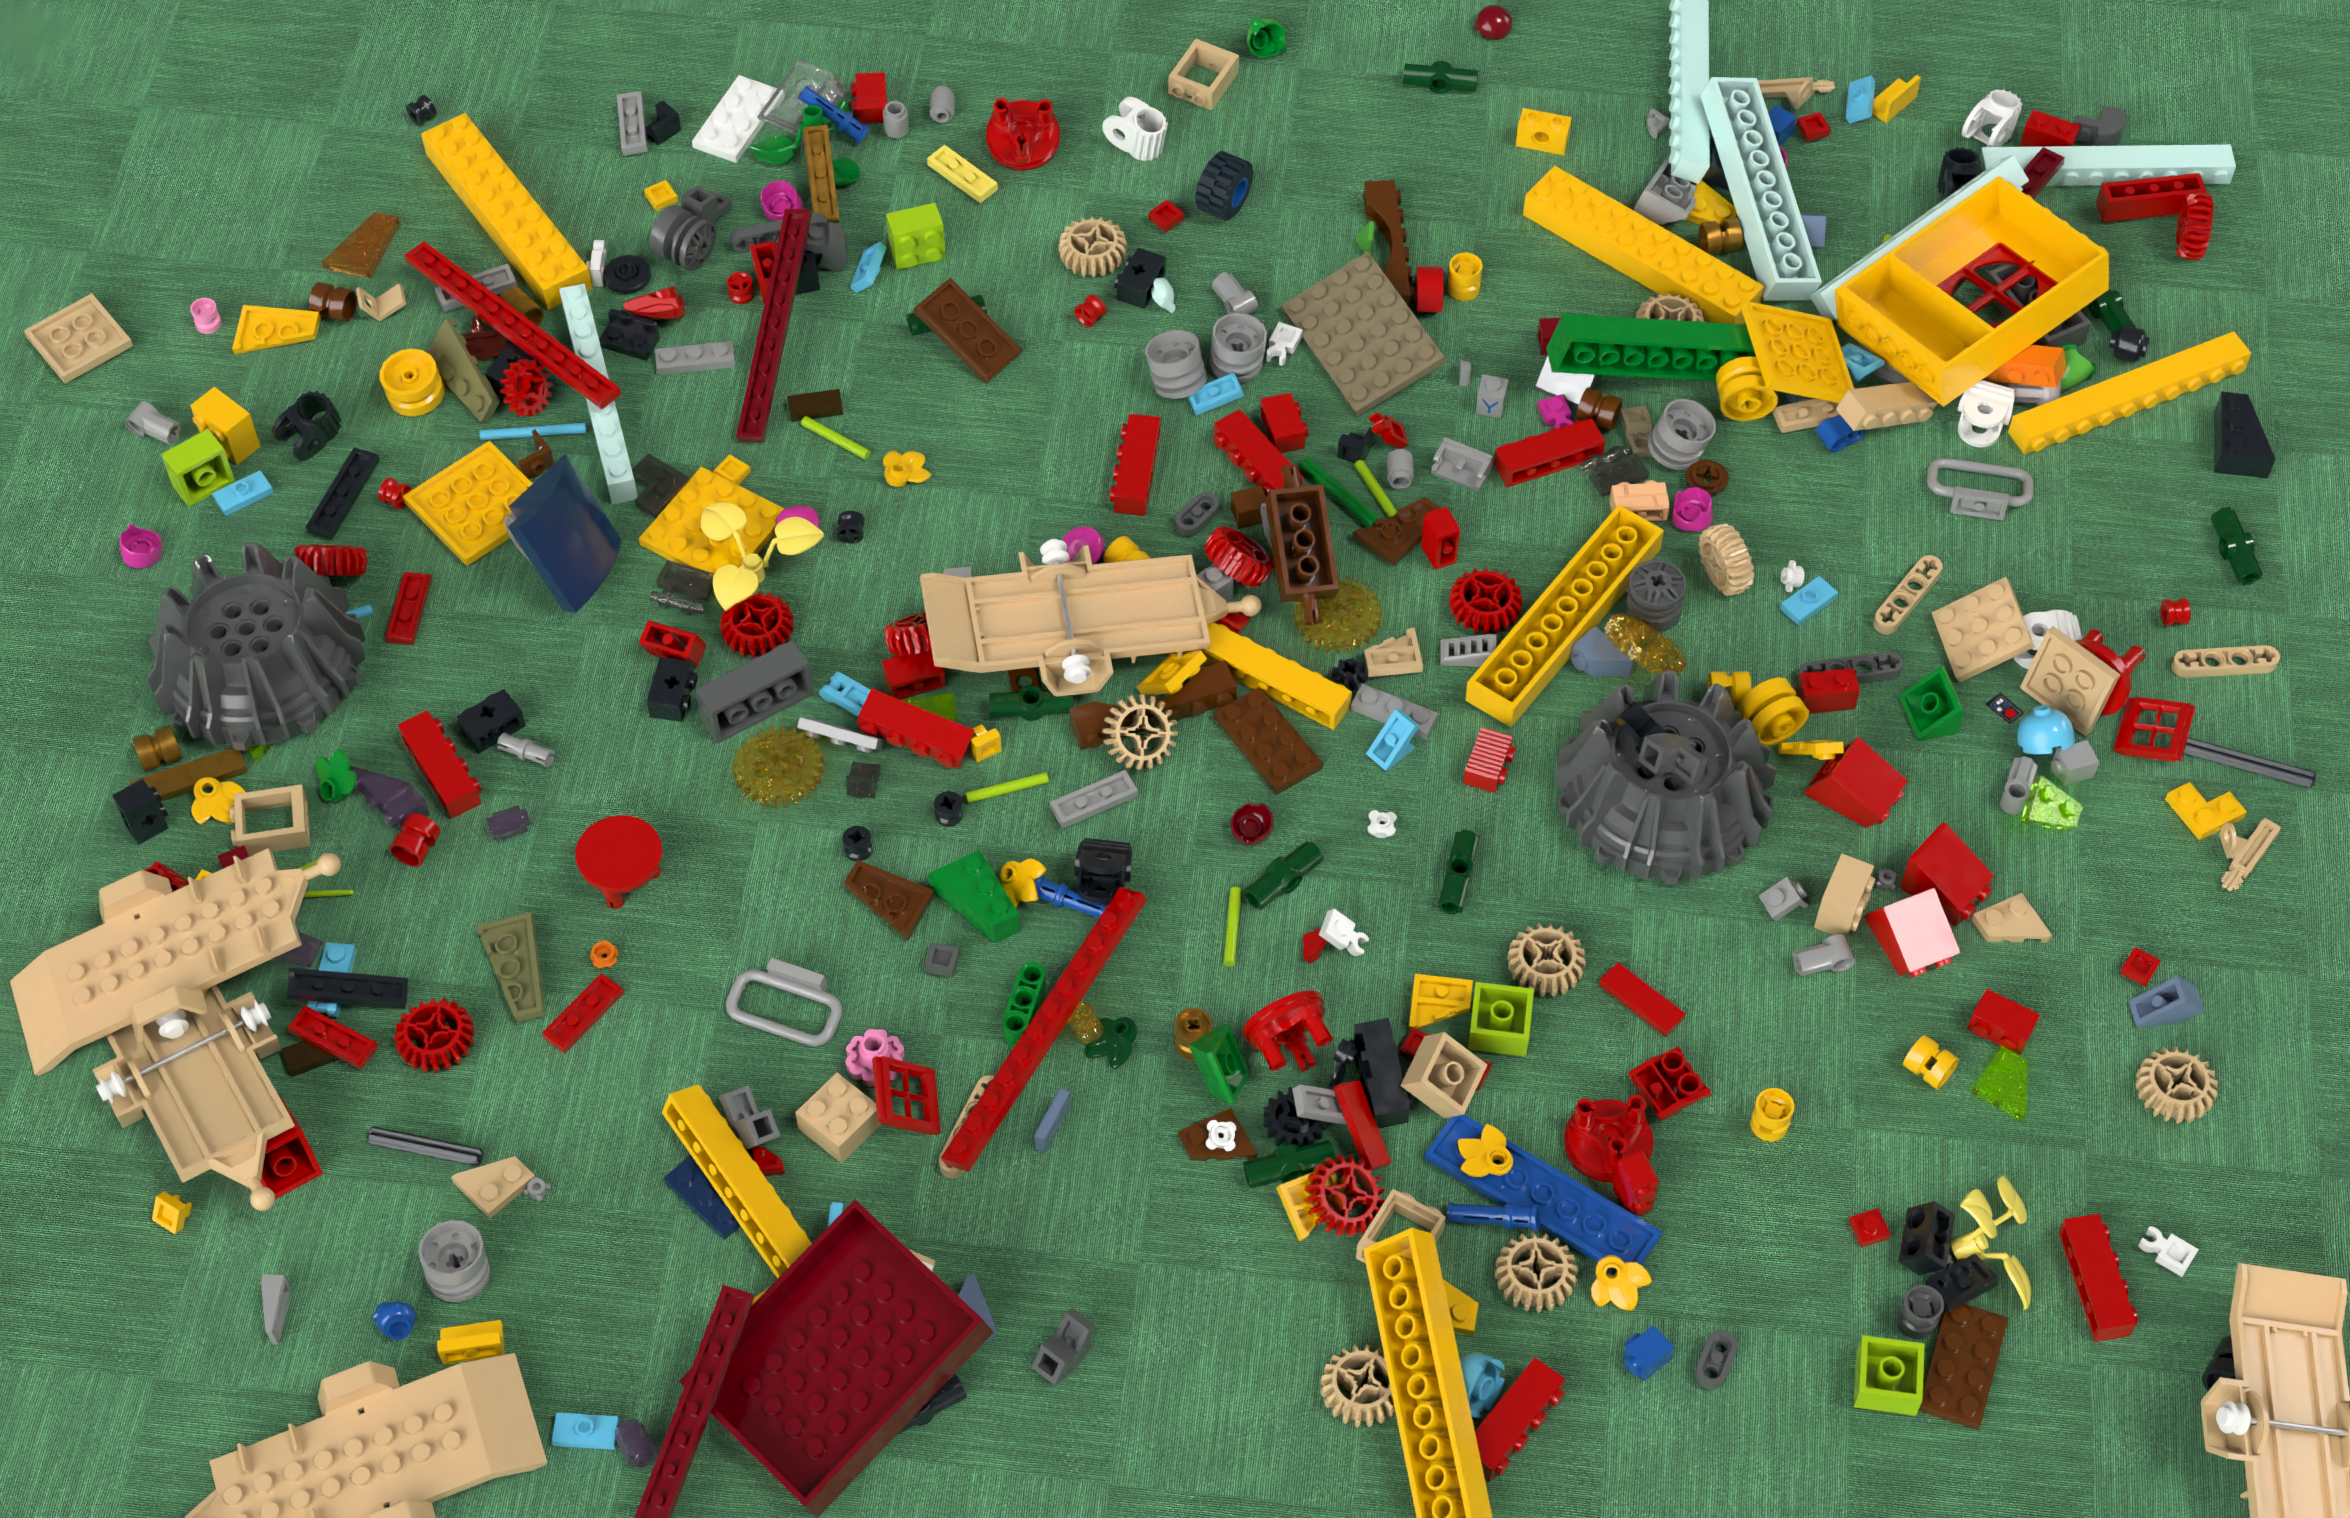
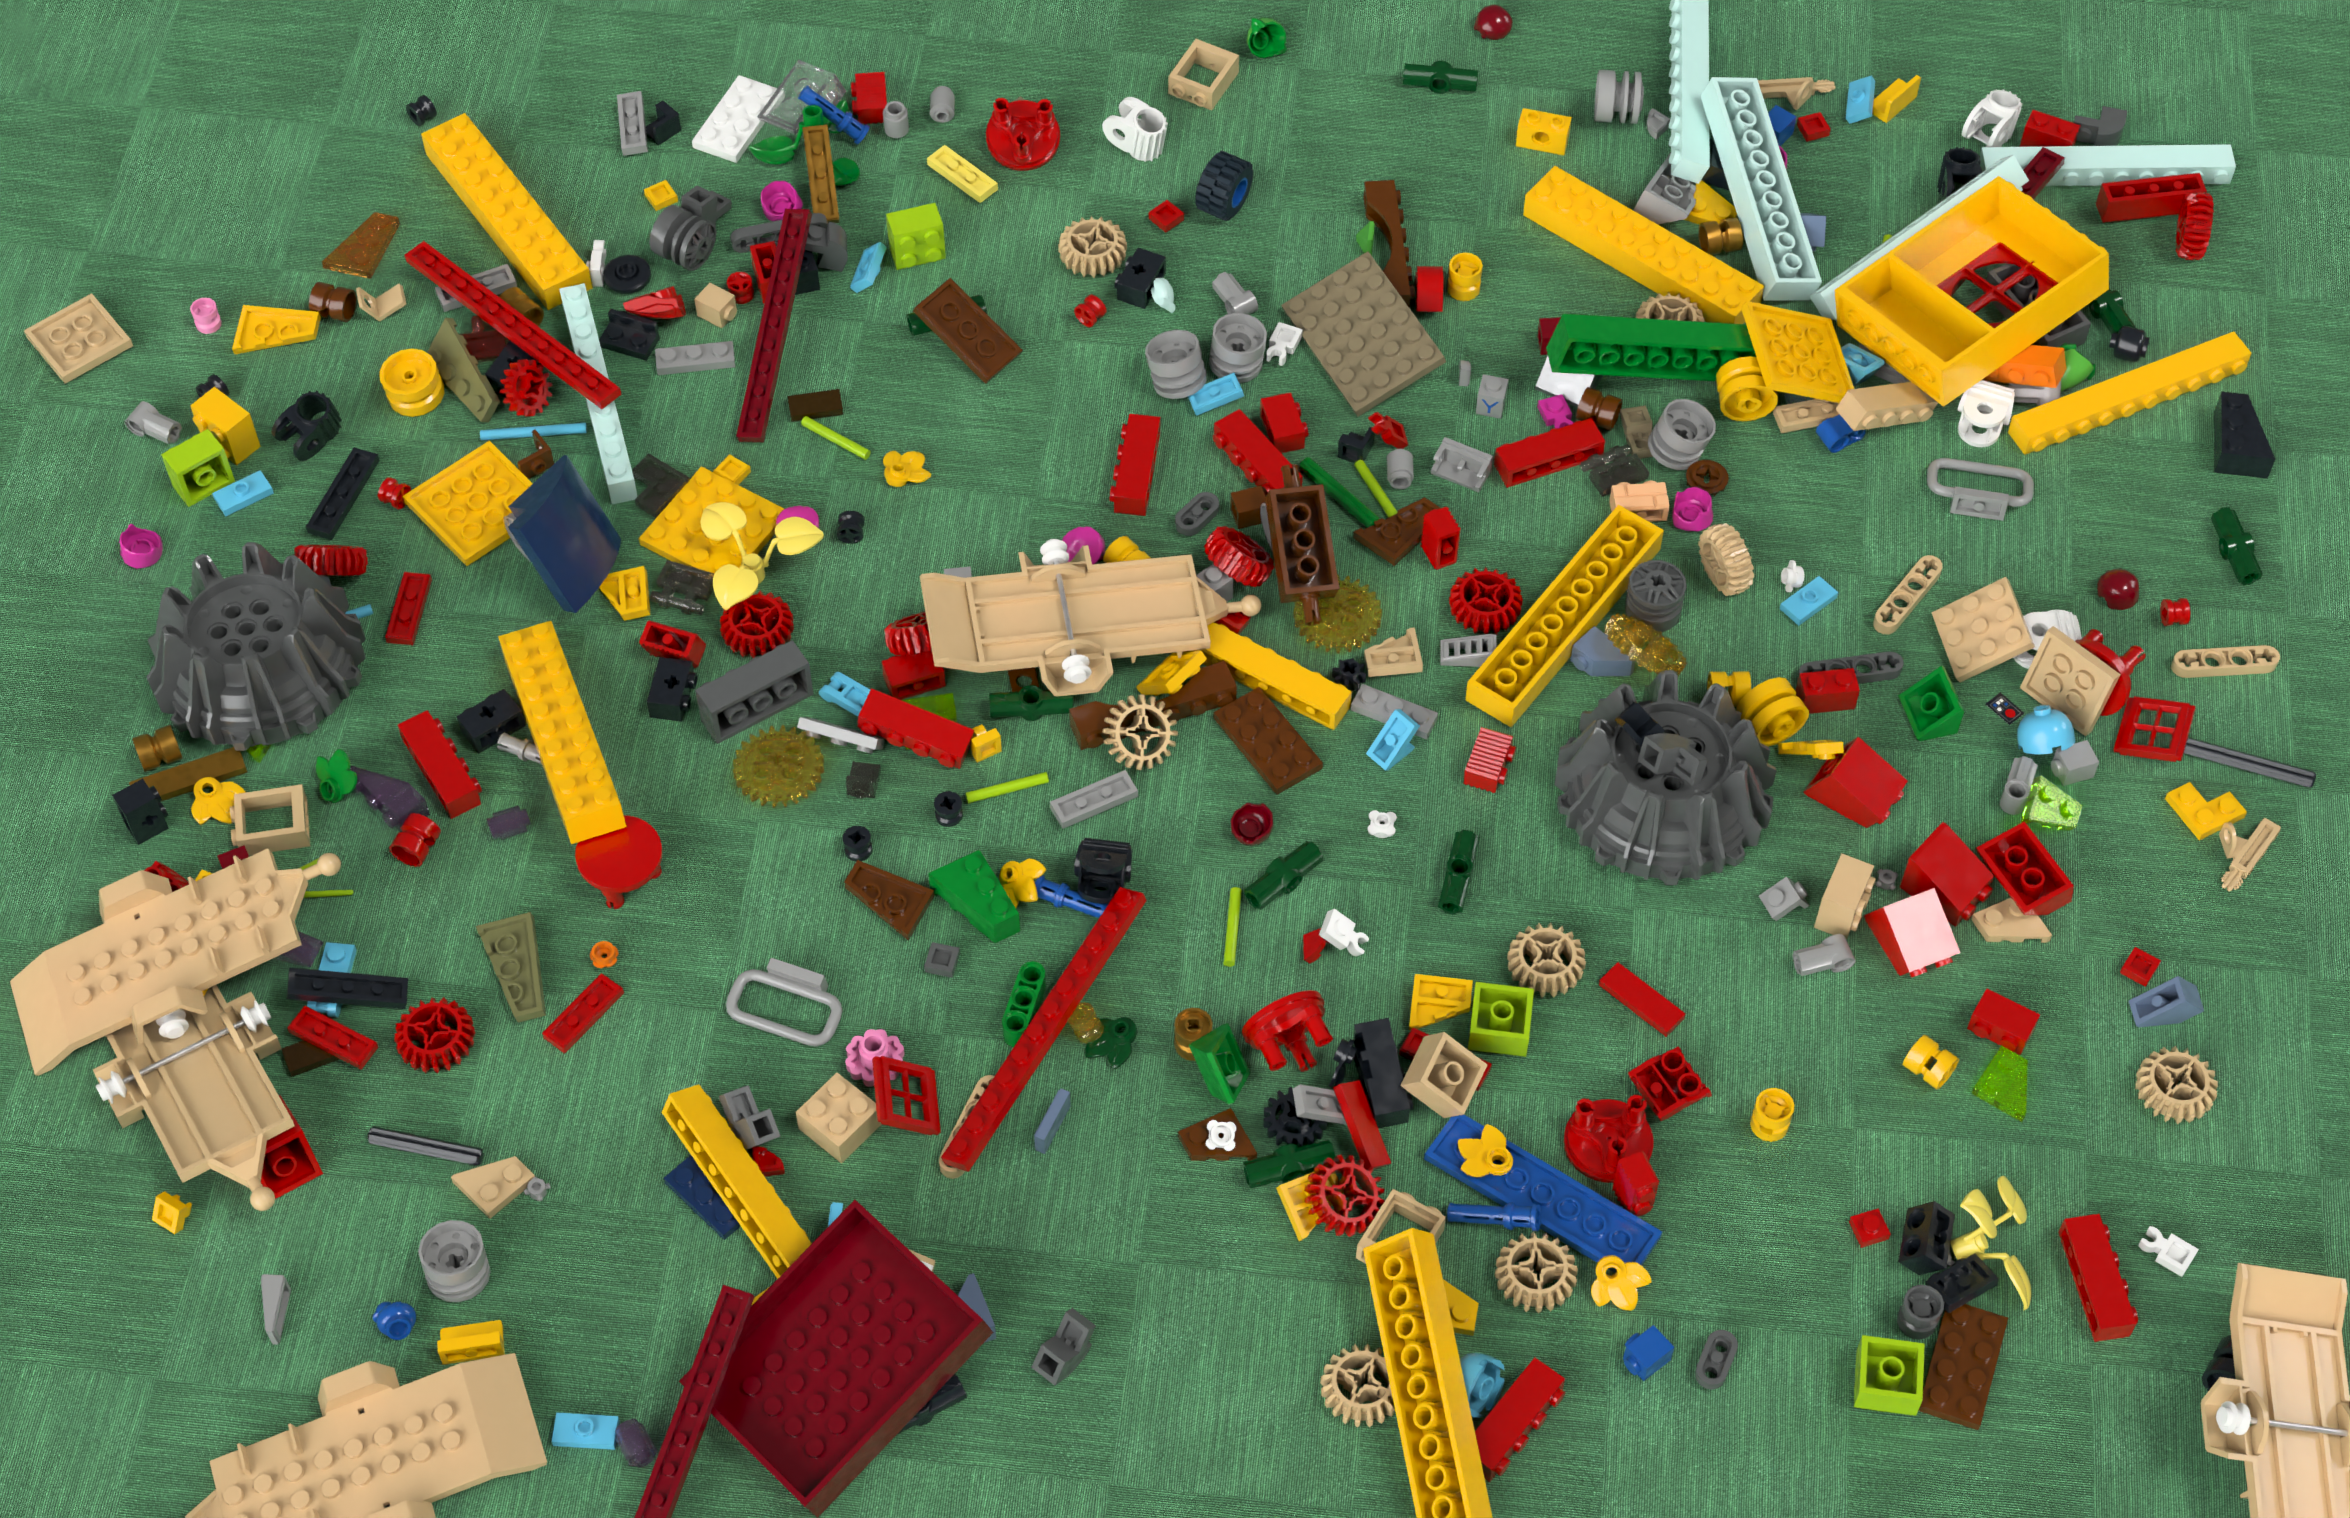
none -> black wheel [196,374,230,397]
none -> yellow brick [498,621,626,844]
none -> yellow wing [599,566,650,621]
none -> tan brick [694,283,737,328]
none -> light grey wheel [1594,70,1644,124]
none -> red slope [1976,821,2074,915]
none -> dark red hair [2097,568,2139,610]

